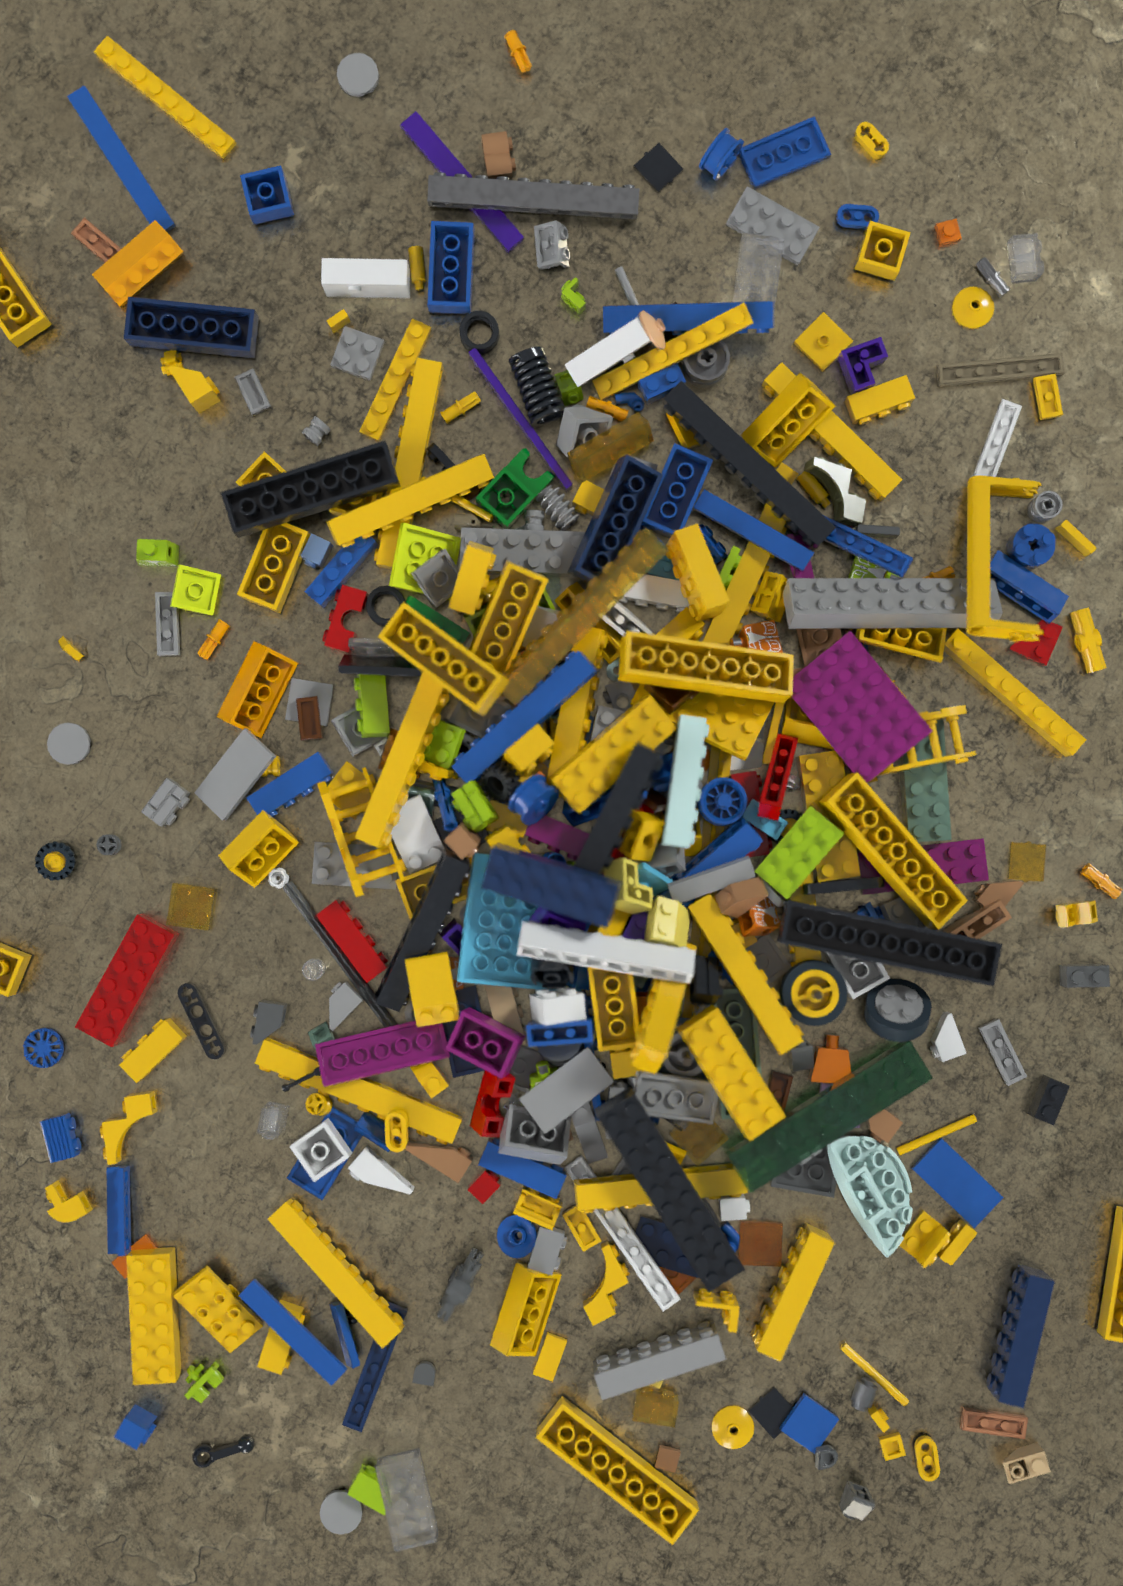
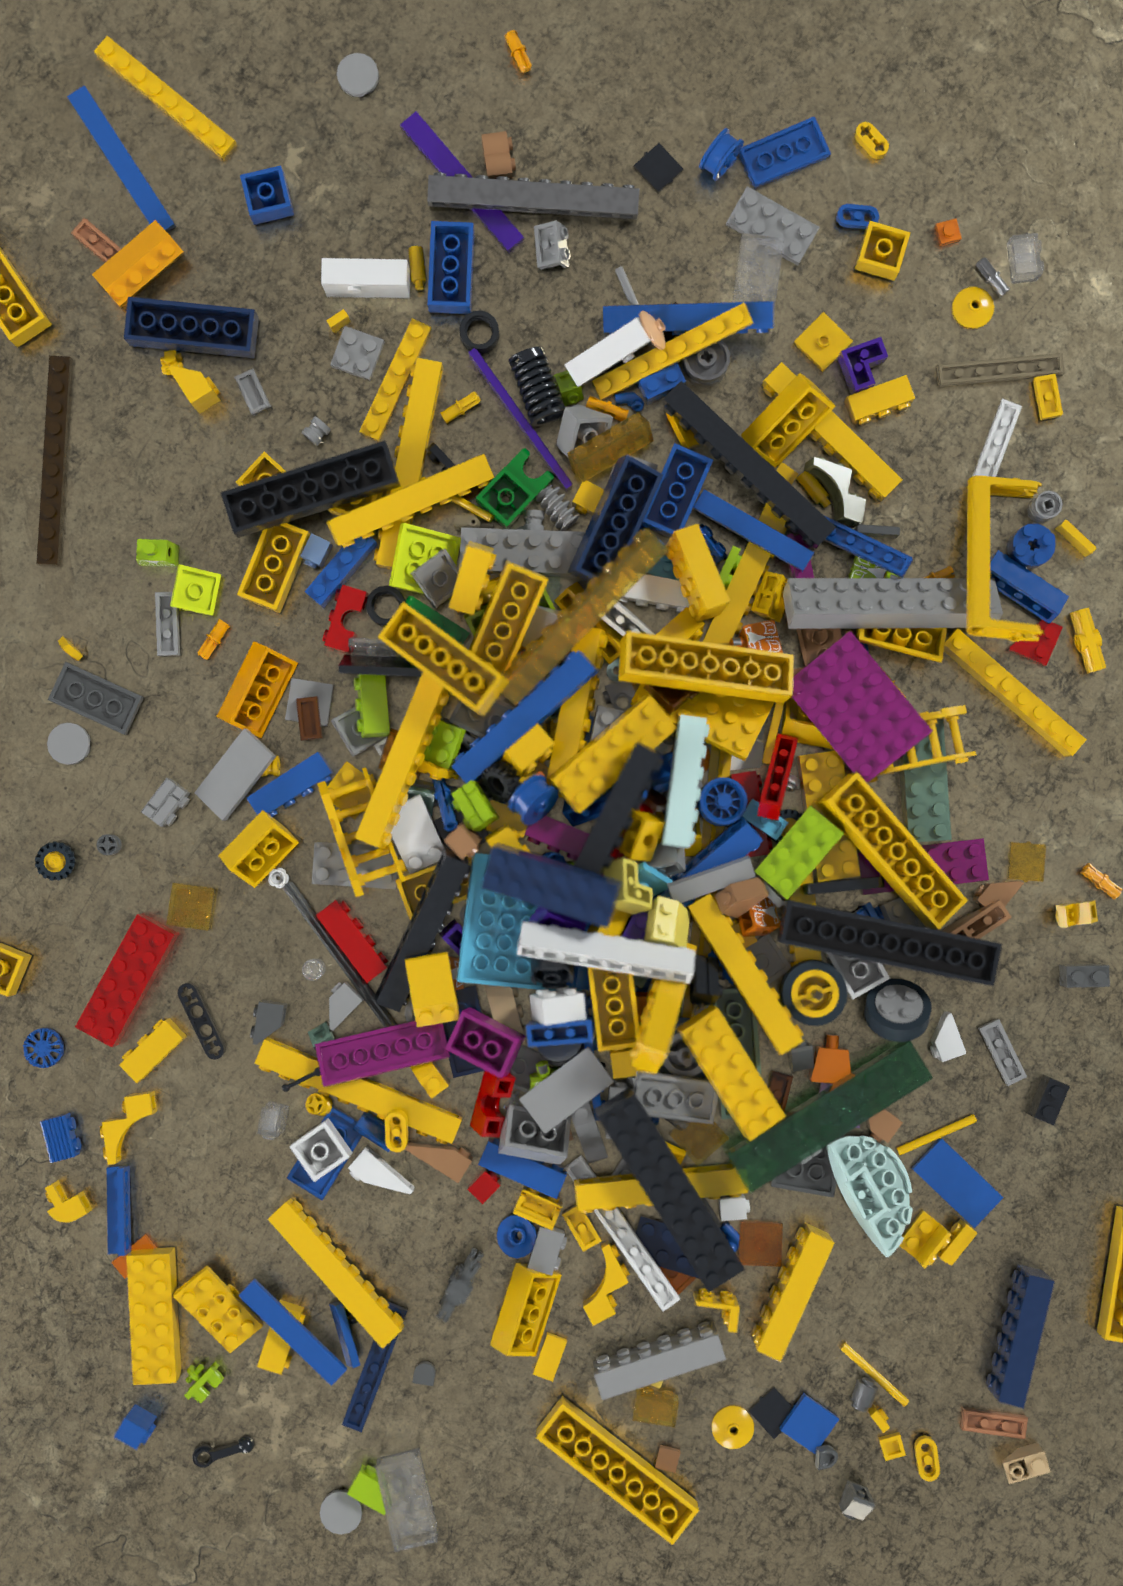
lime bracket [561,277,586,315] -> none
none -> dark brown plate [36,355,72,566]
none -> dark grey plate [48,662,144,735]

